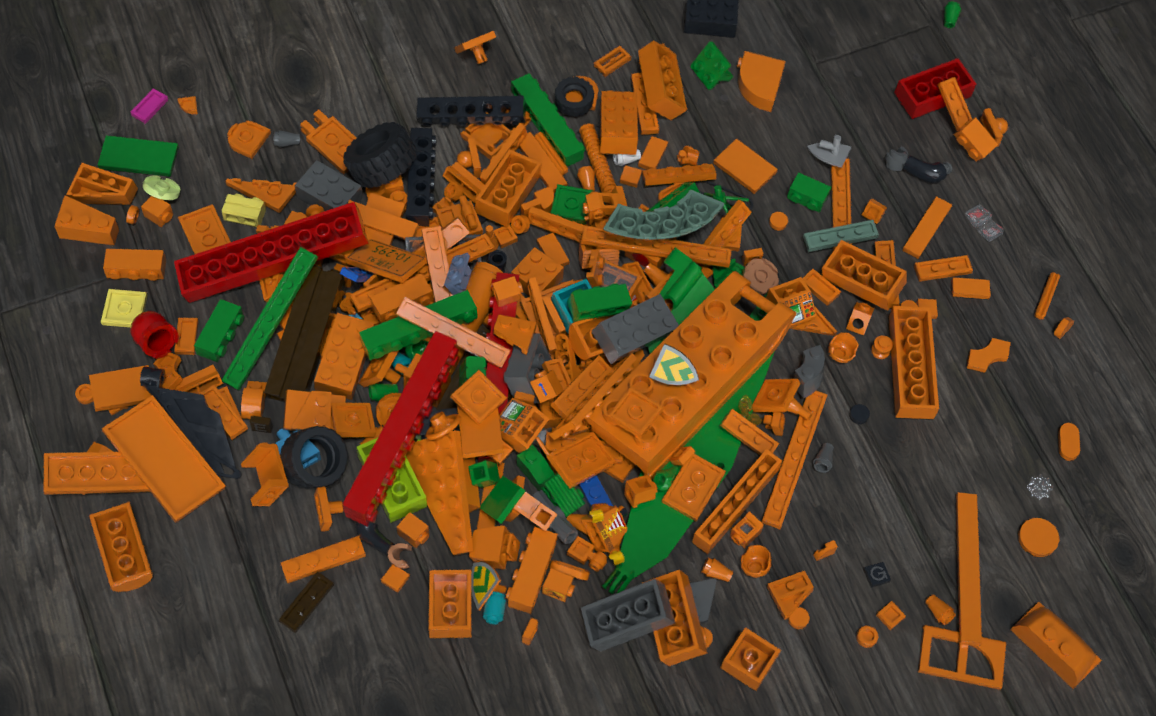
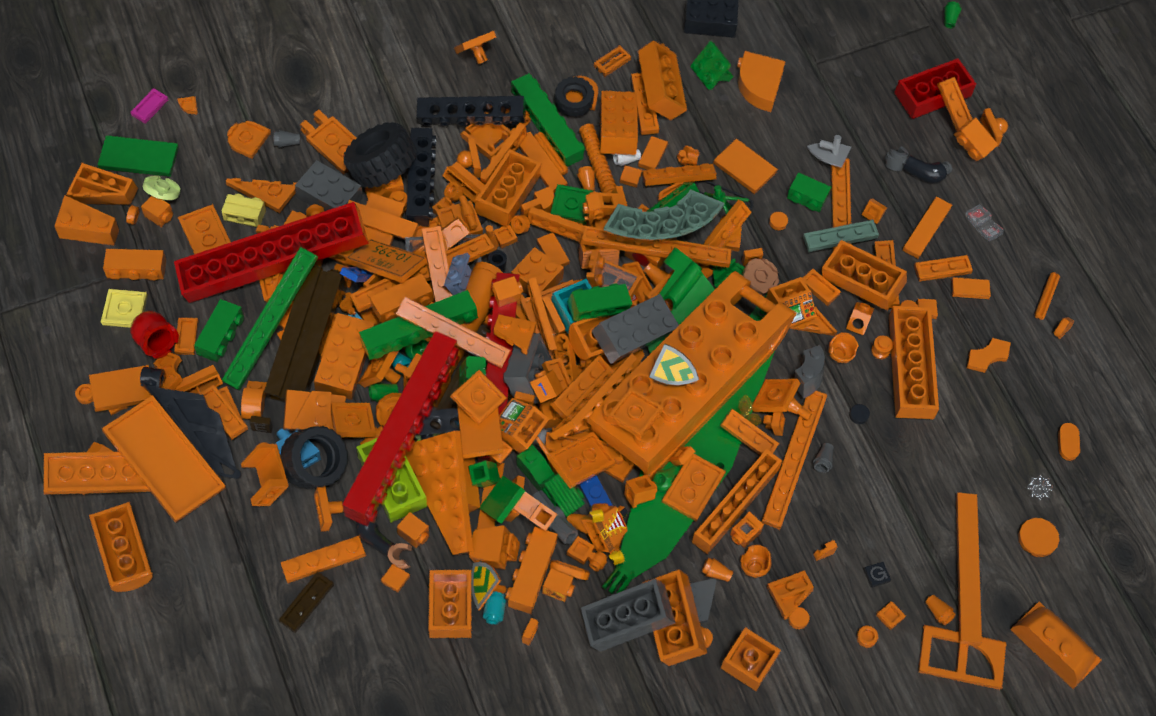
orange piece [425,412,461,440] -> none

